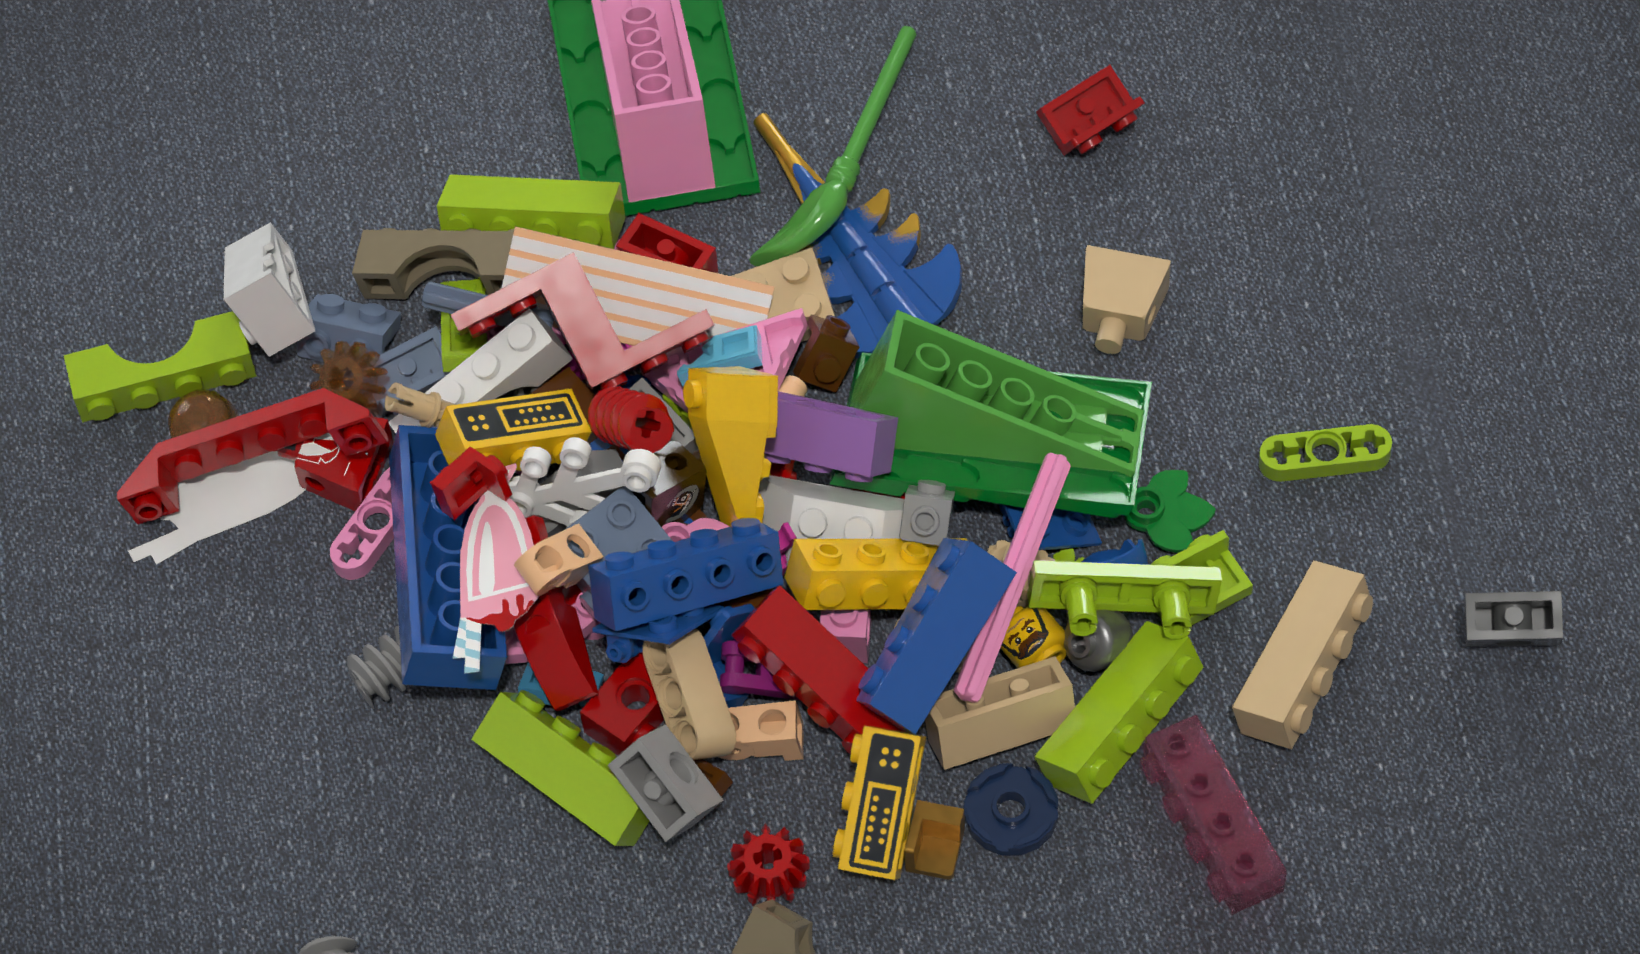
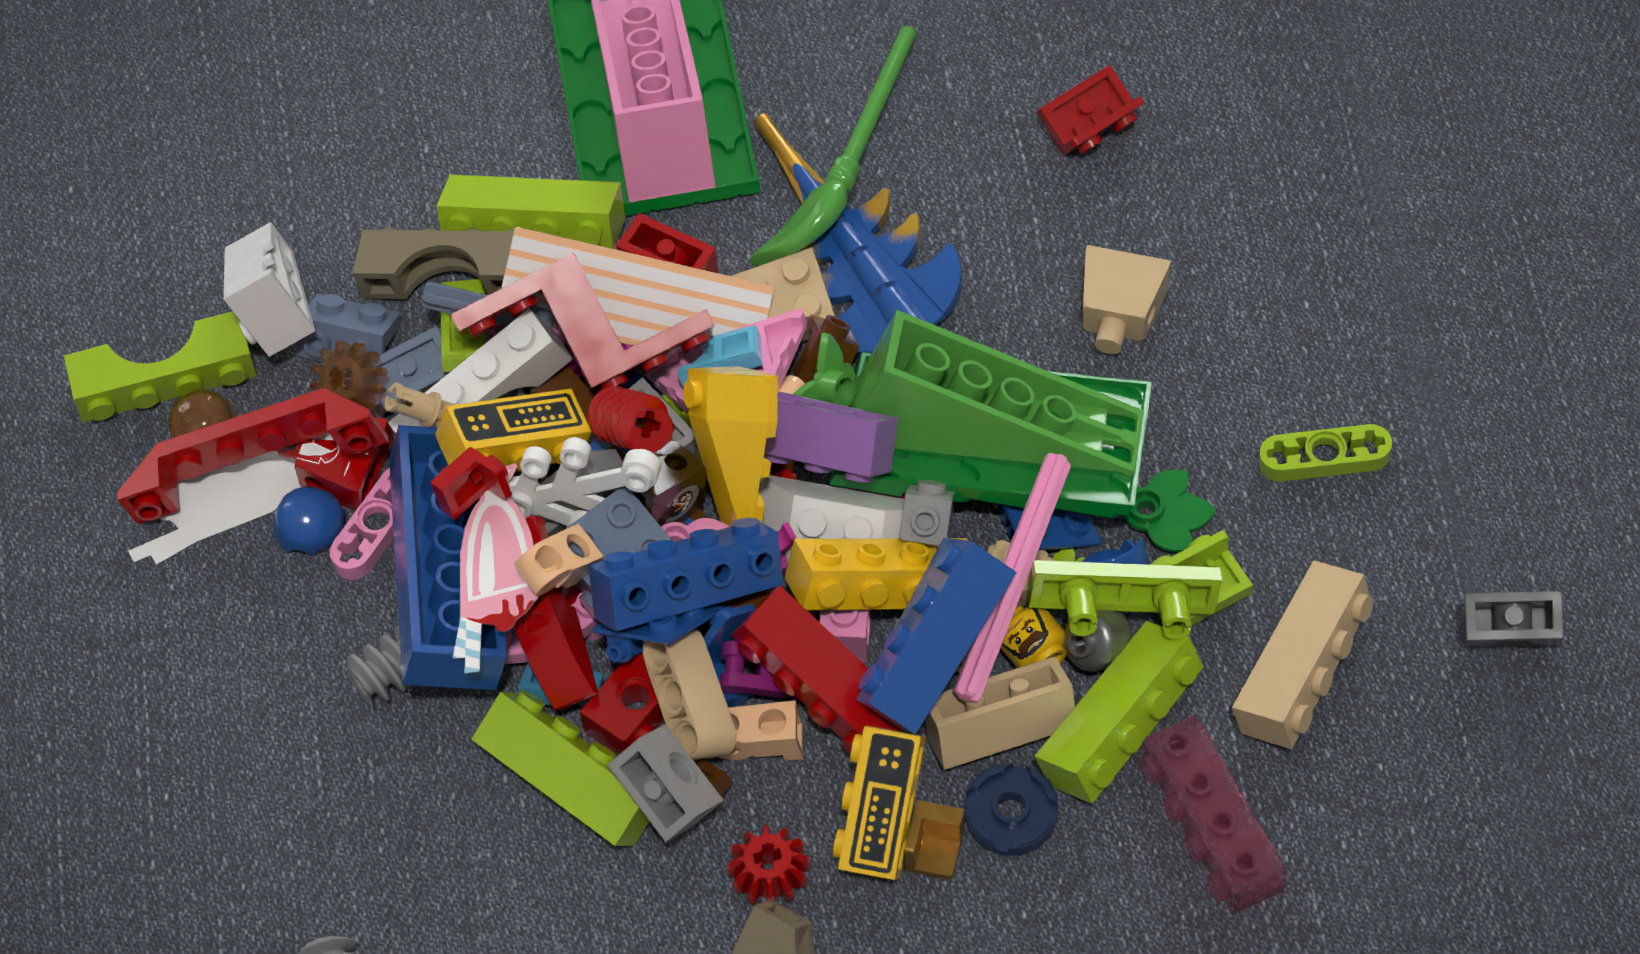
none -> blue hair [273,486,344,556]
none -> bright green animal [793,332,856,406]

